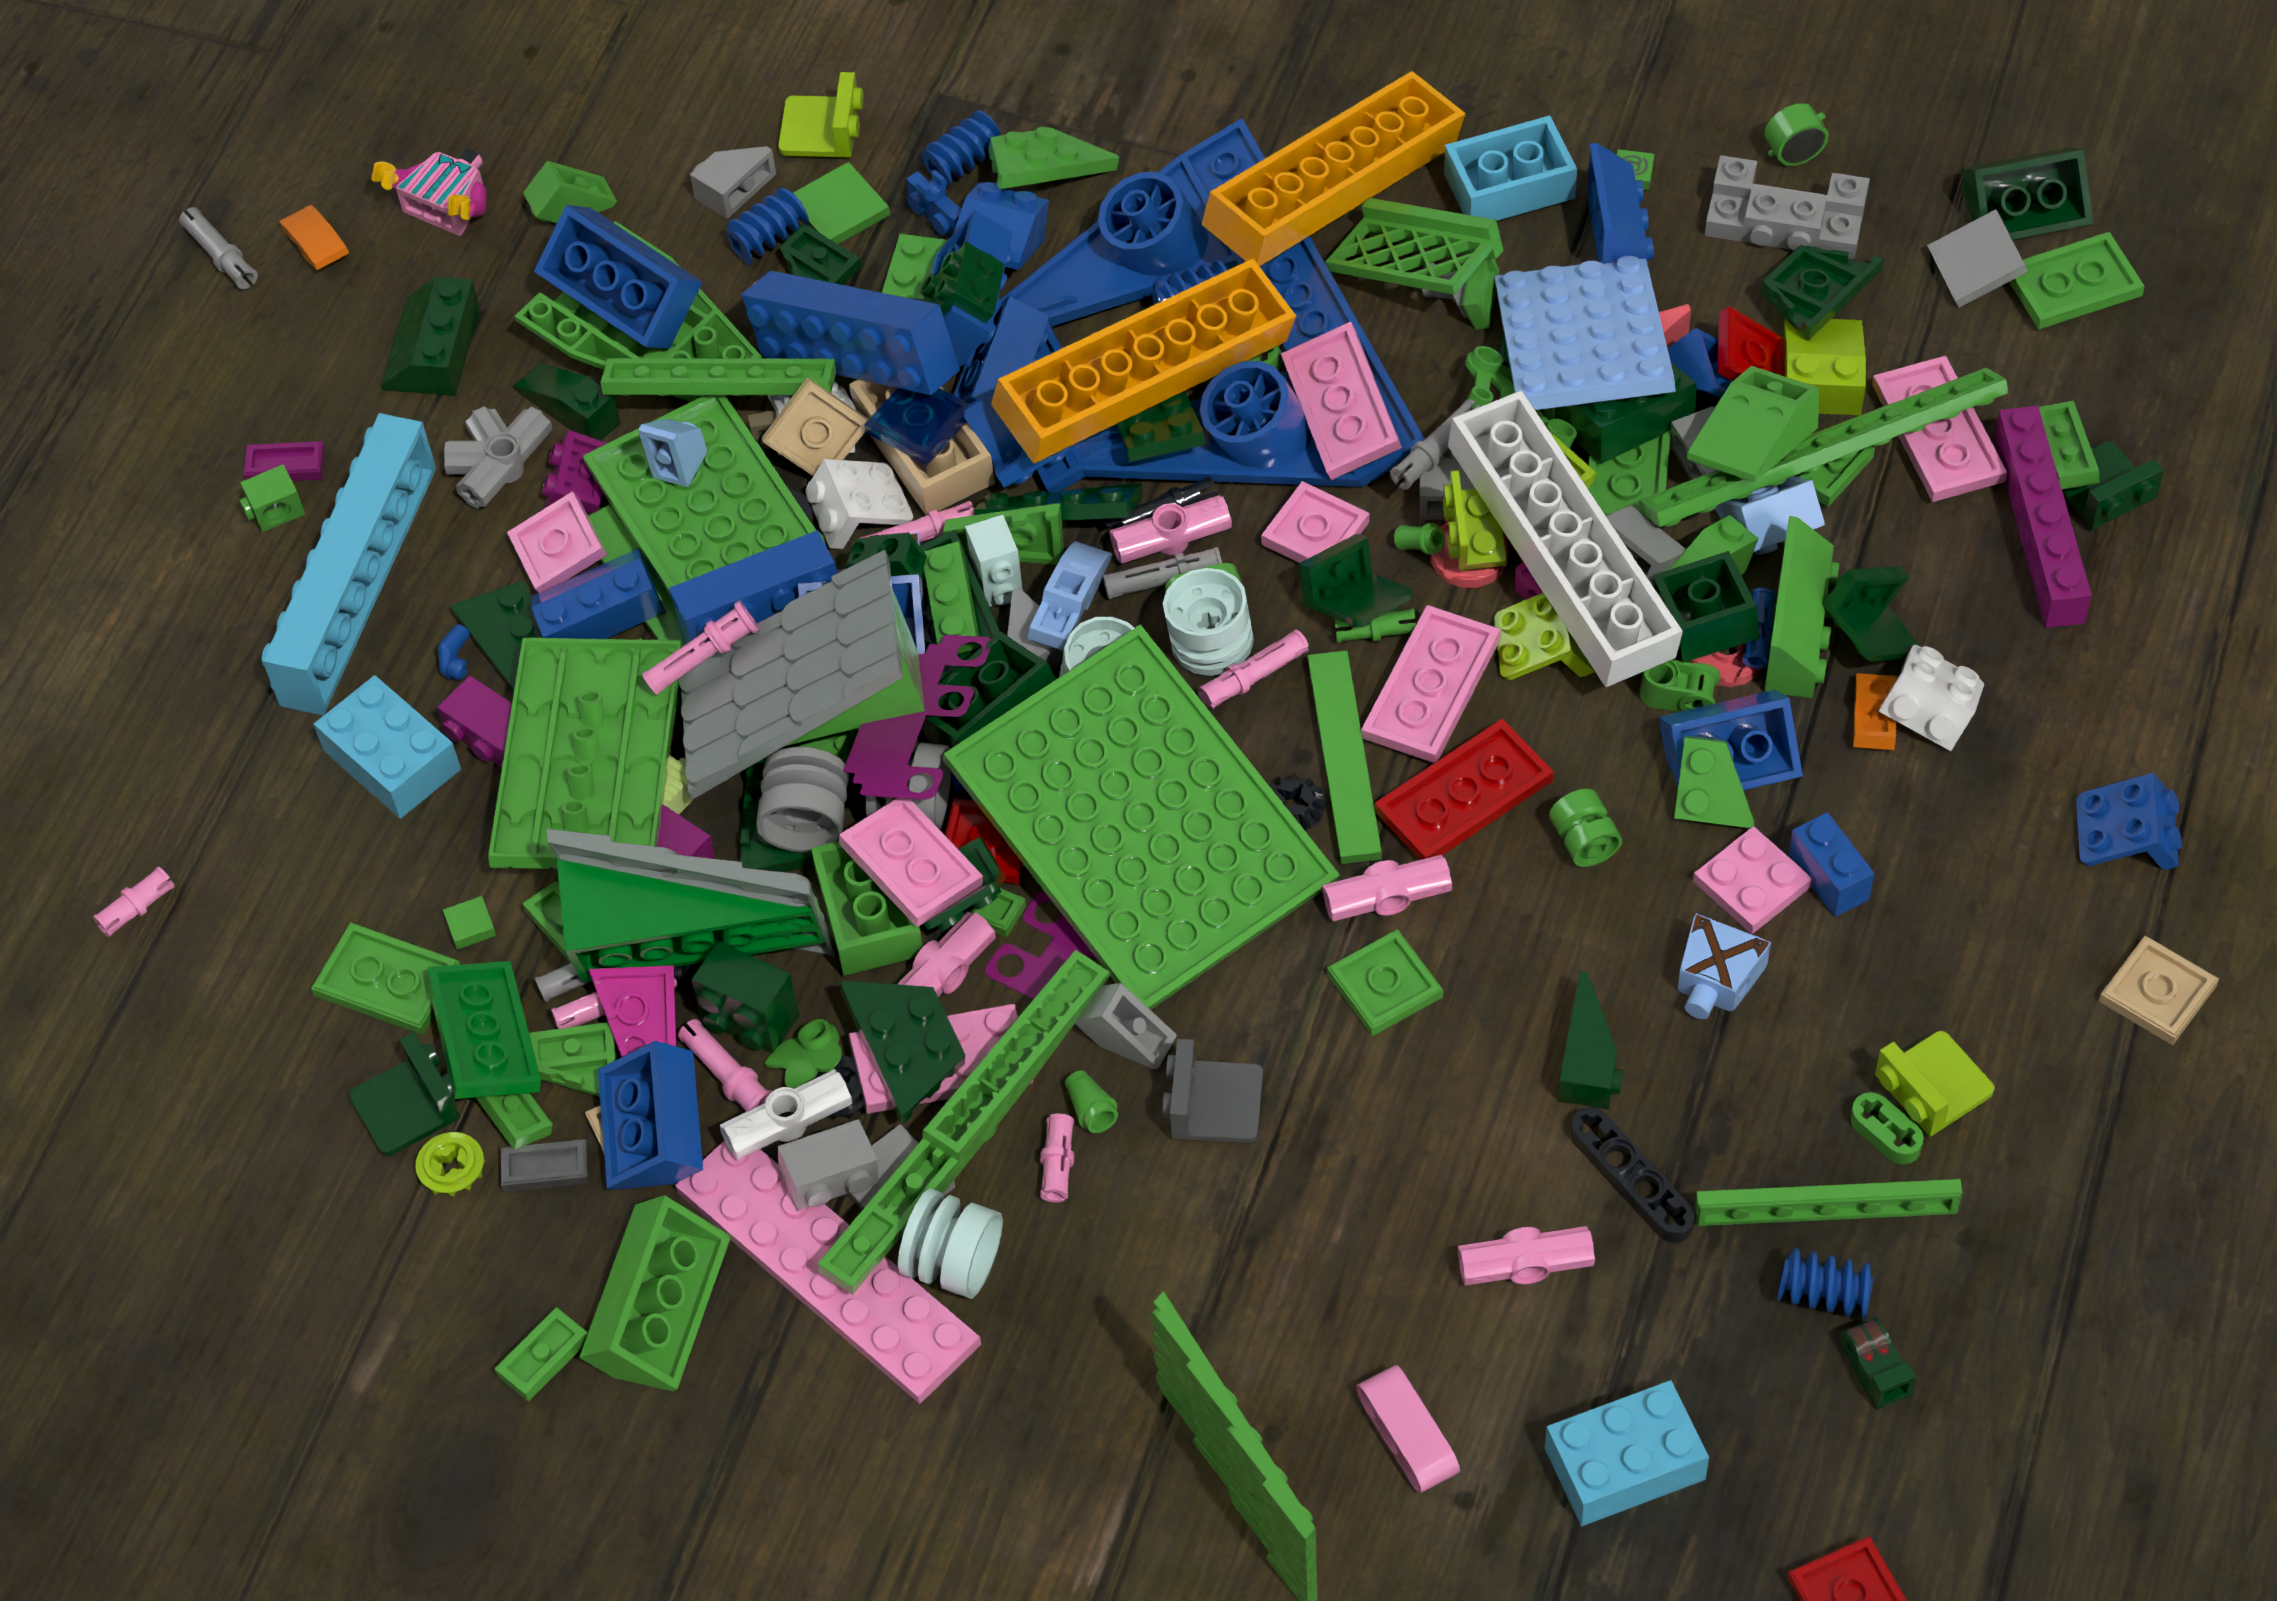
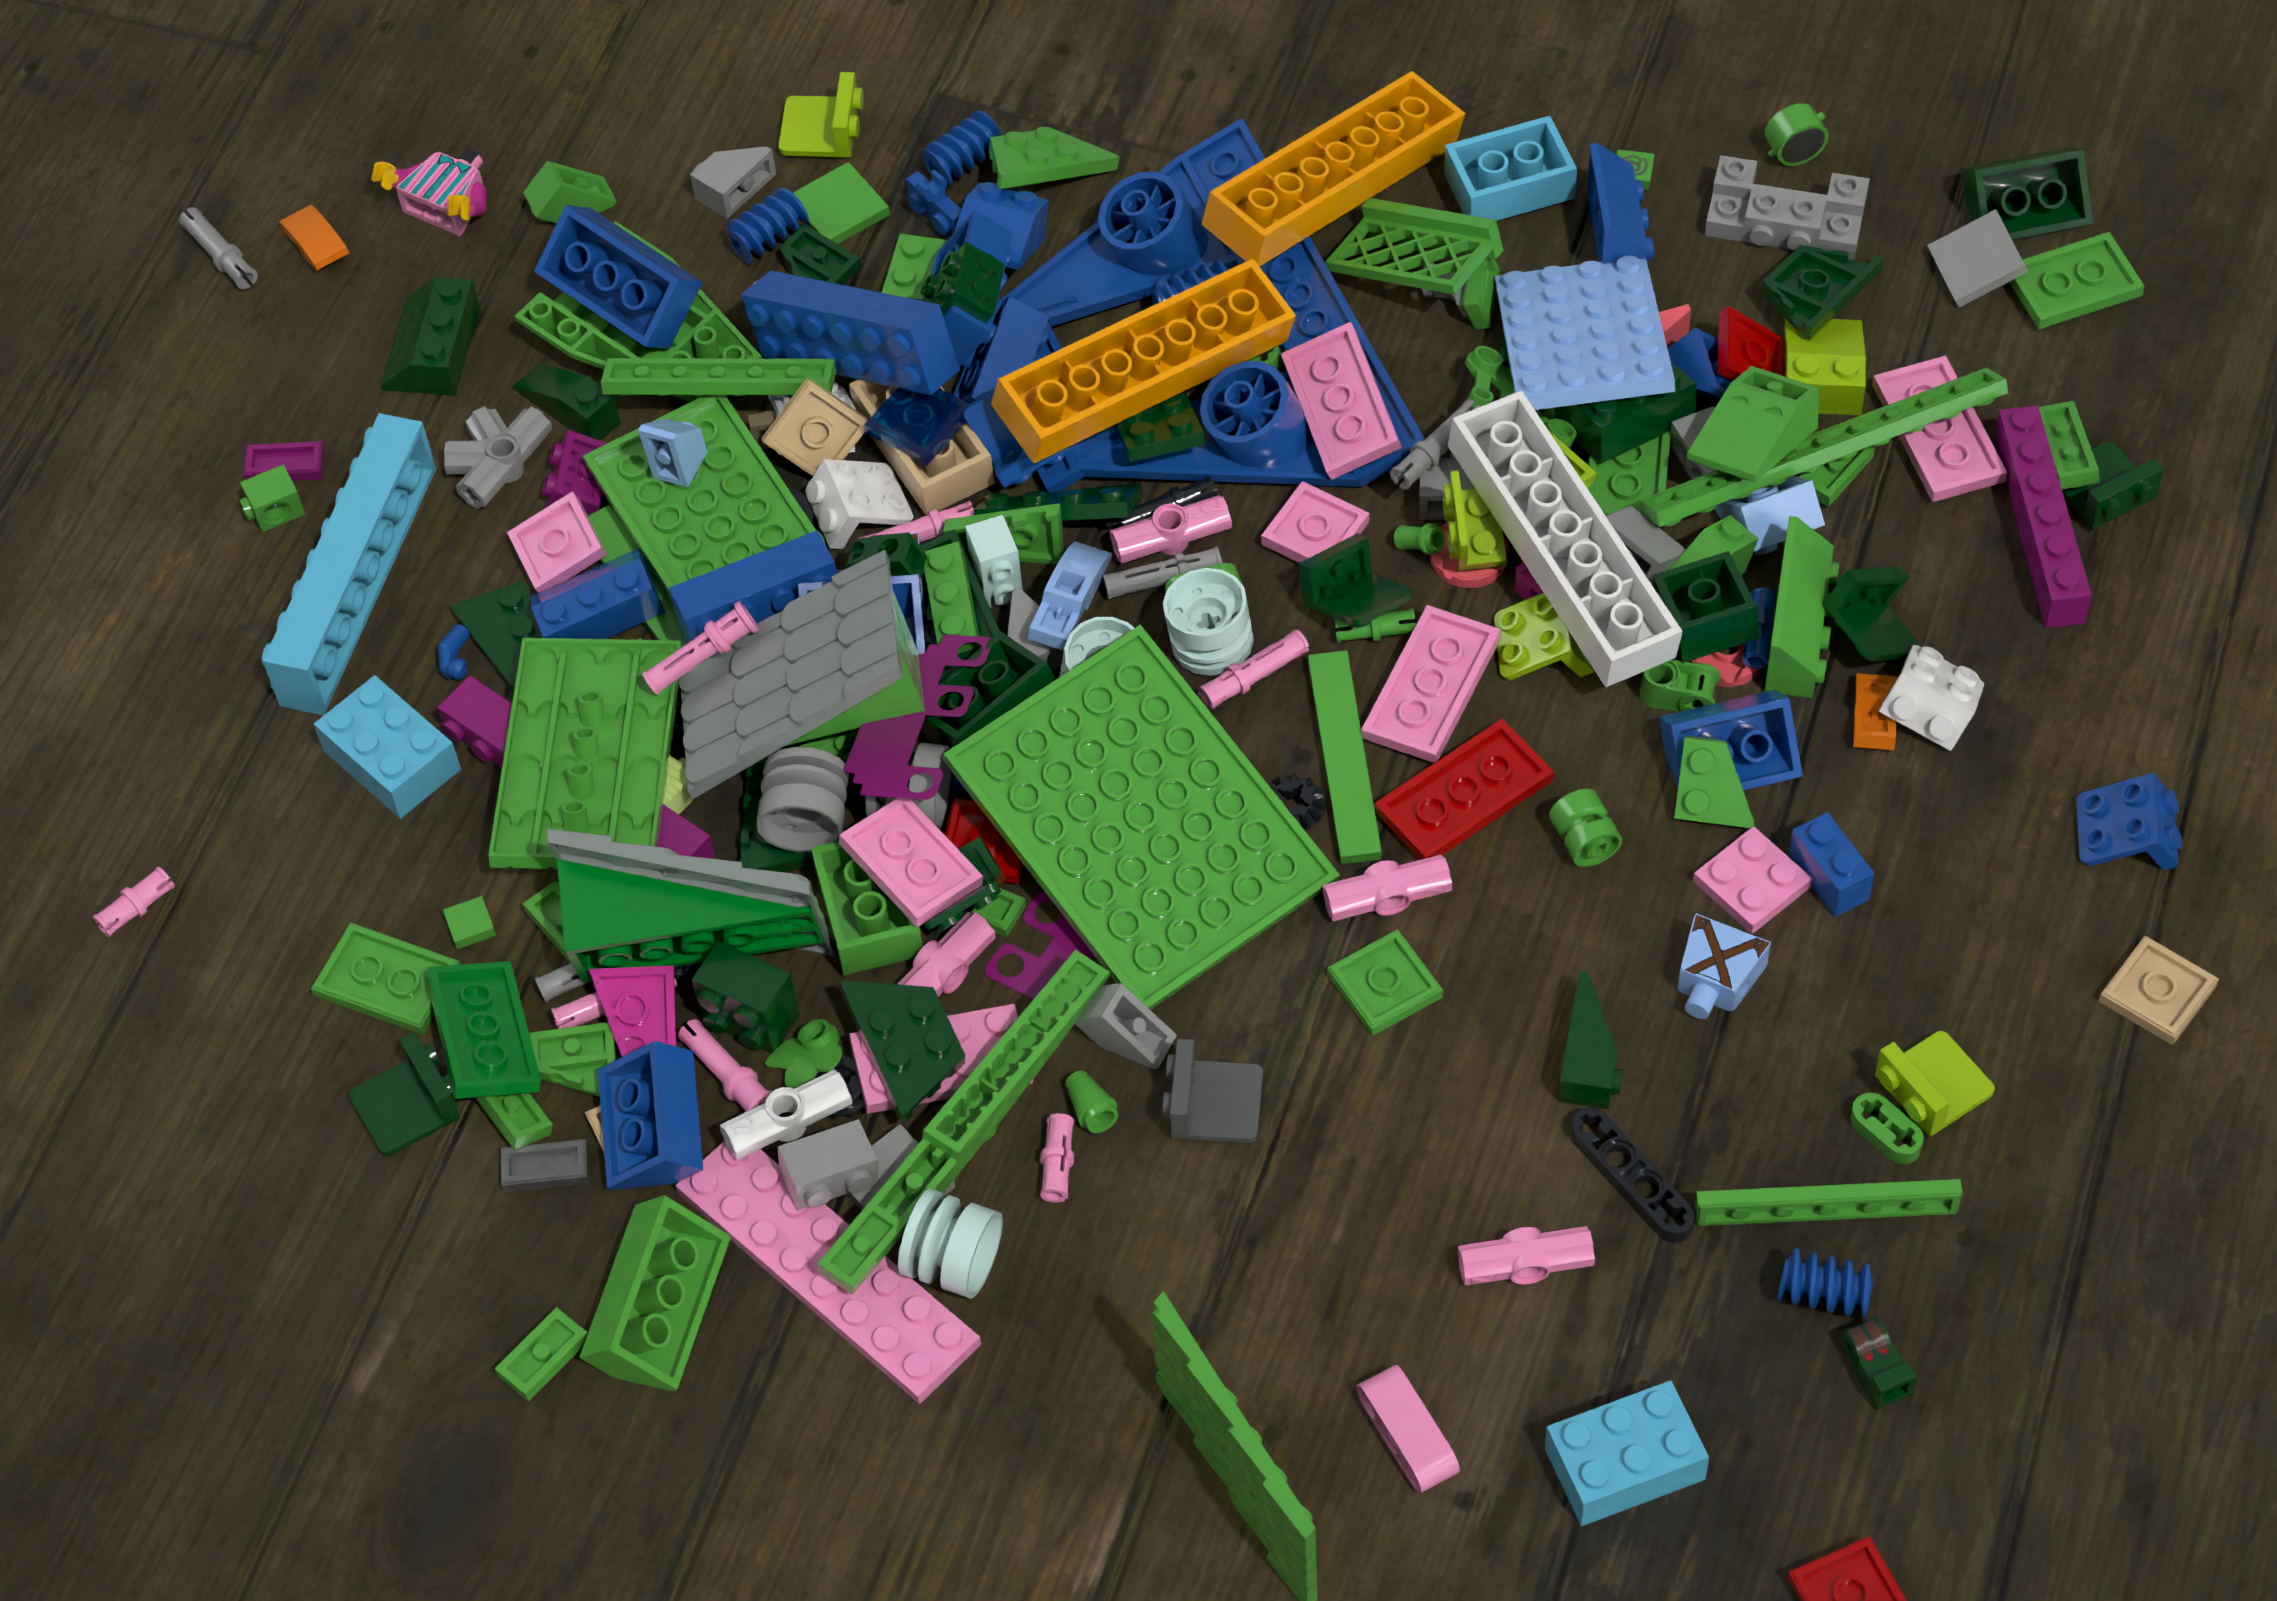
lime gear [416,1132,485,1197] -> none

